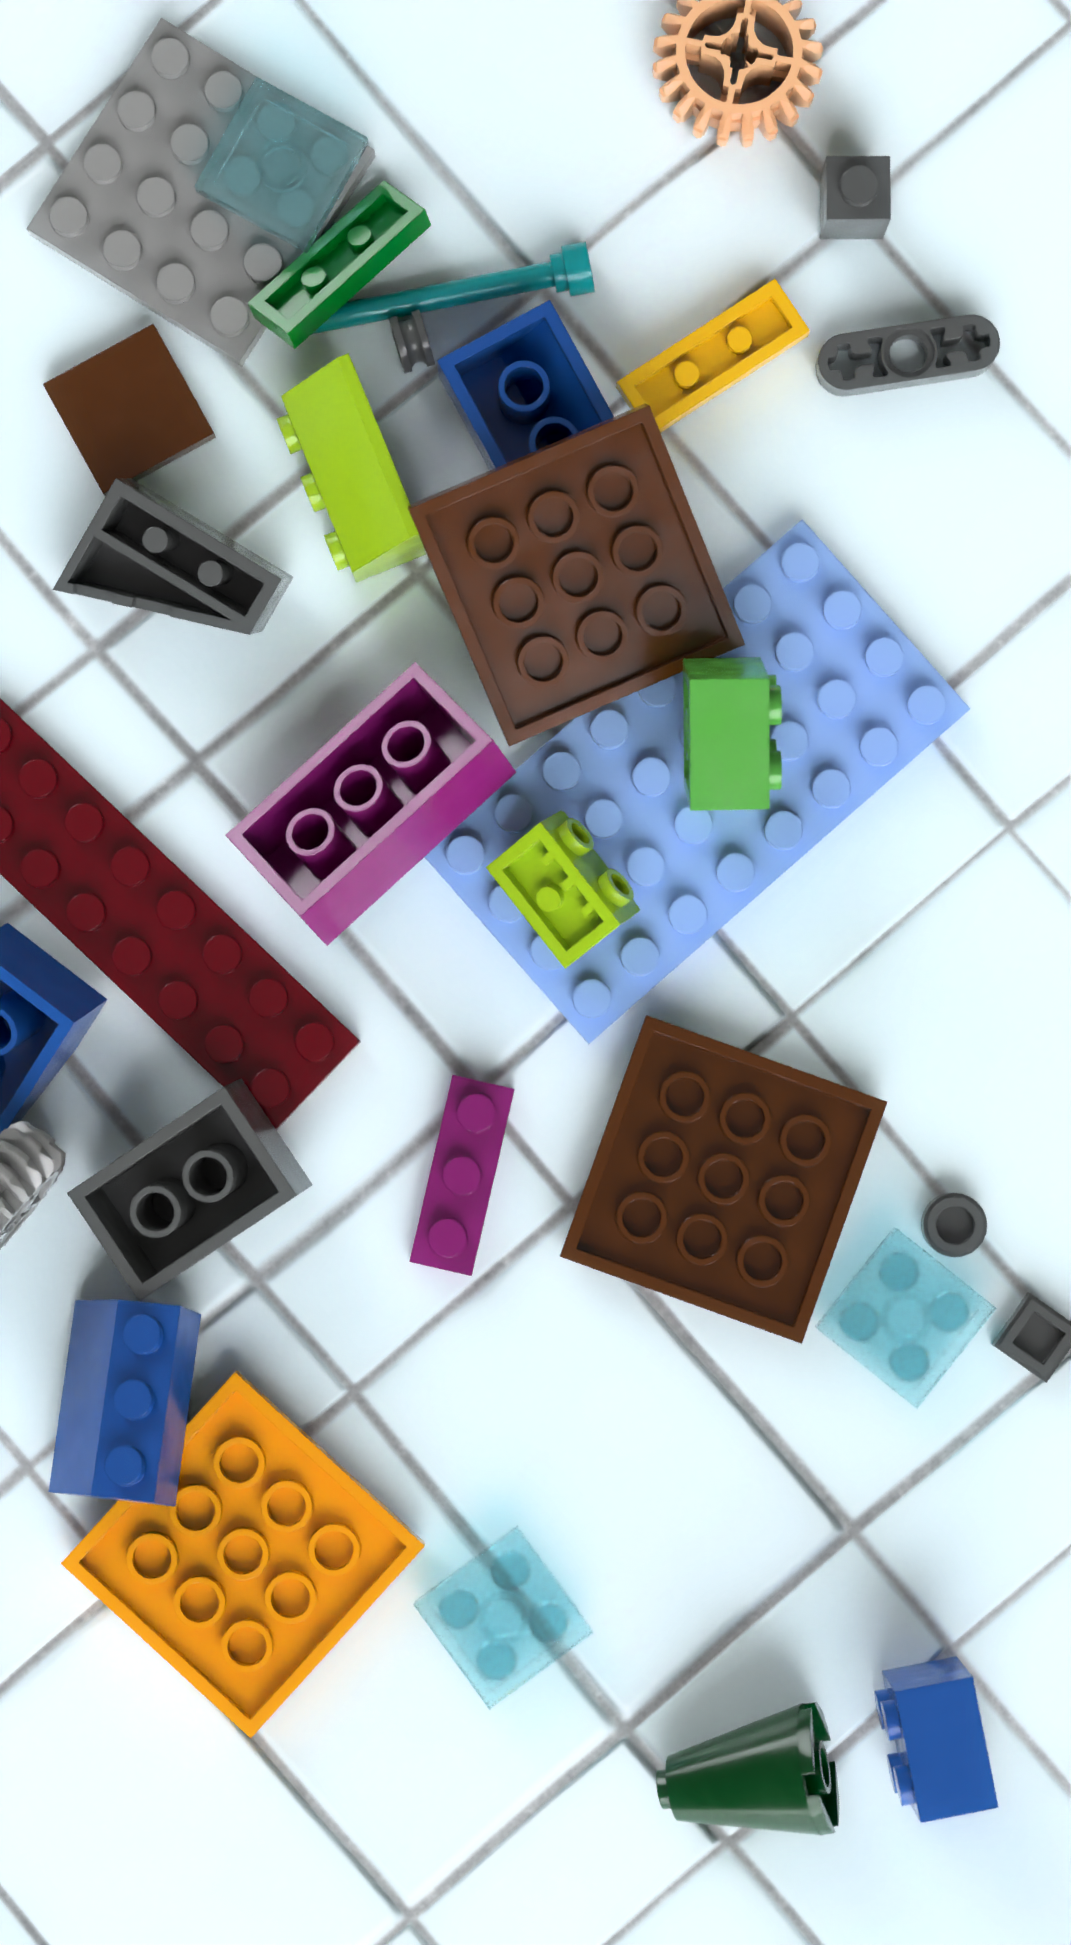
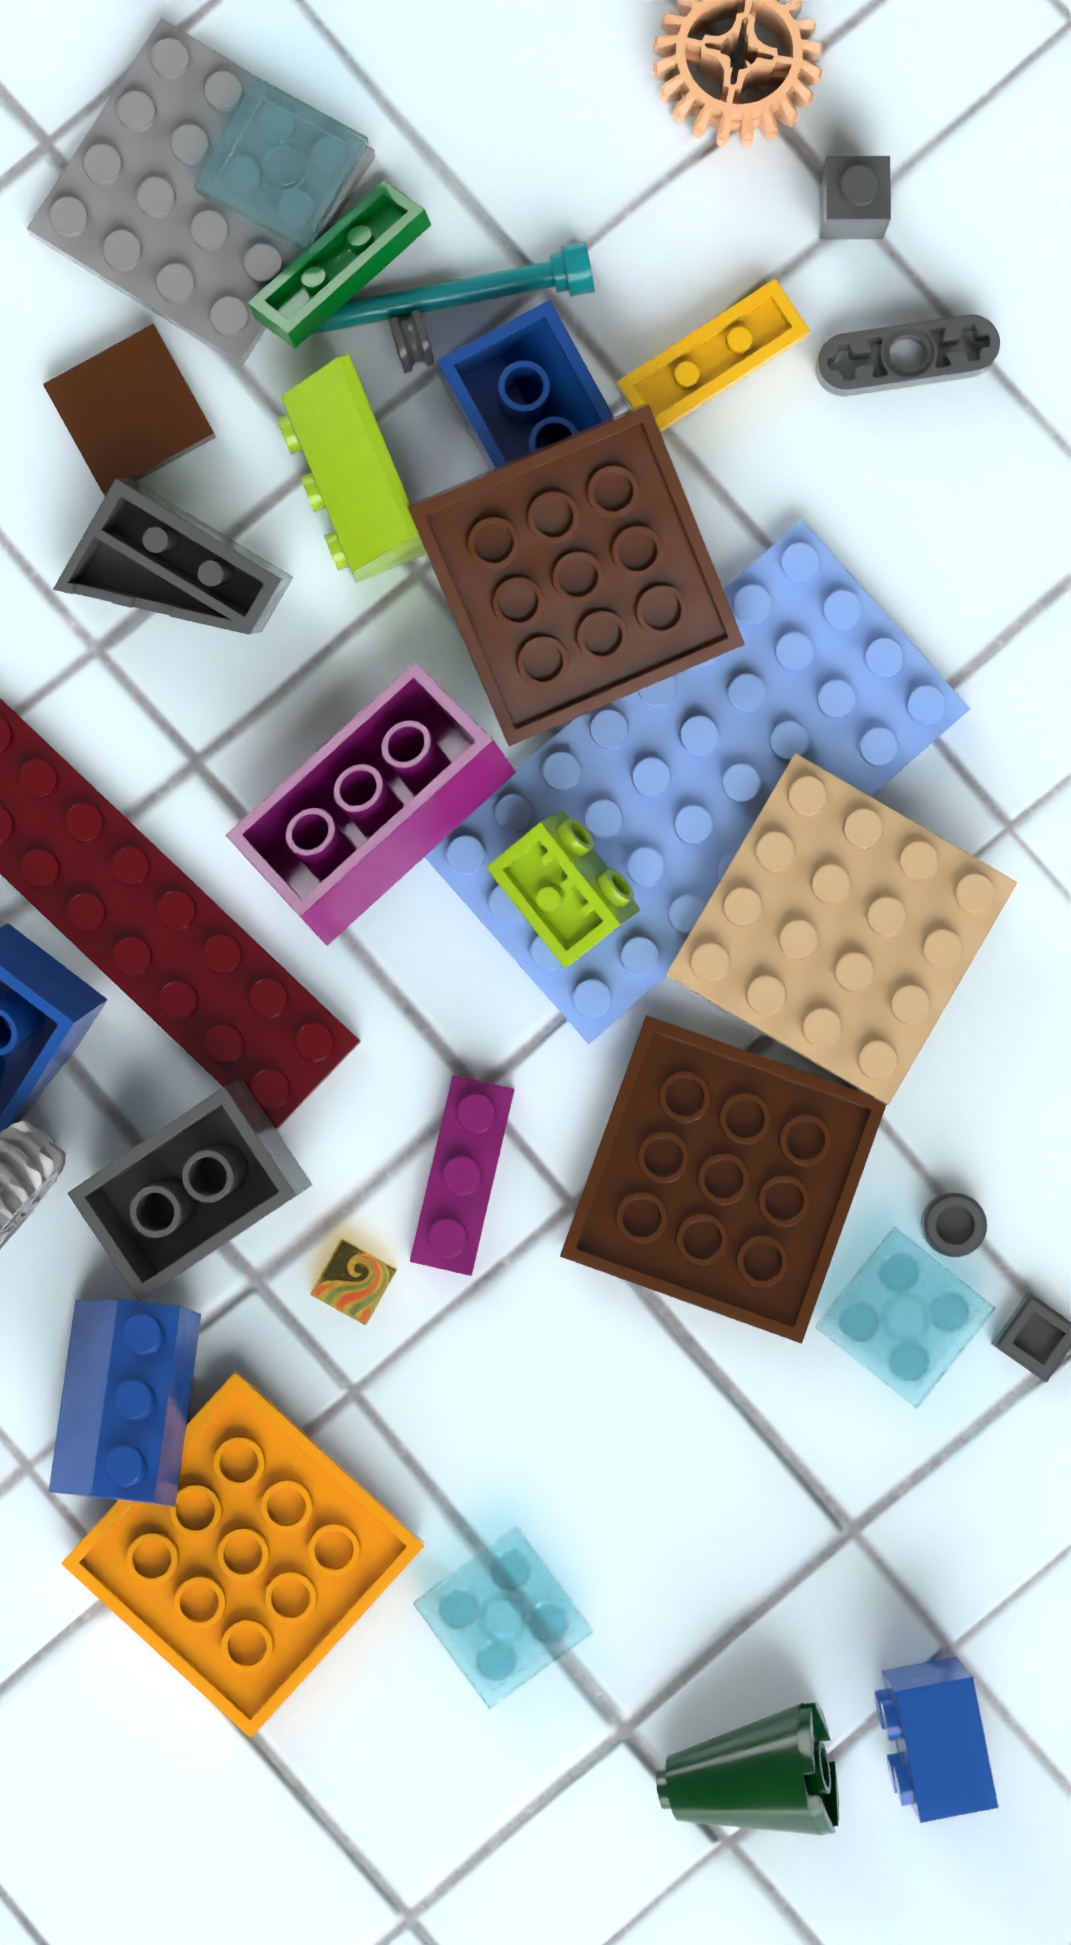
bright green brick [683,657,782,811] -> none
none -> clear yellow tile [310,1238,398,1326]
none -> tan plate [665,753,1018,1105]

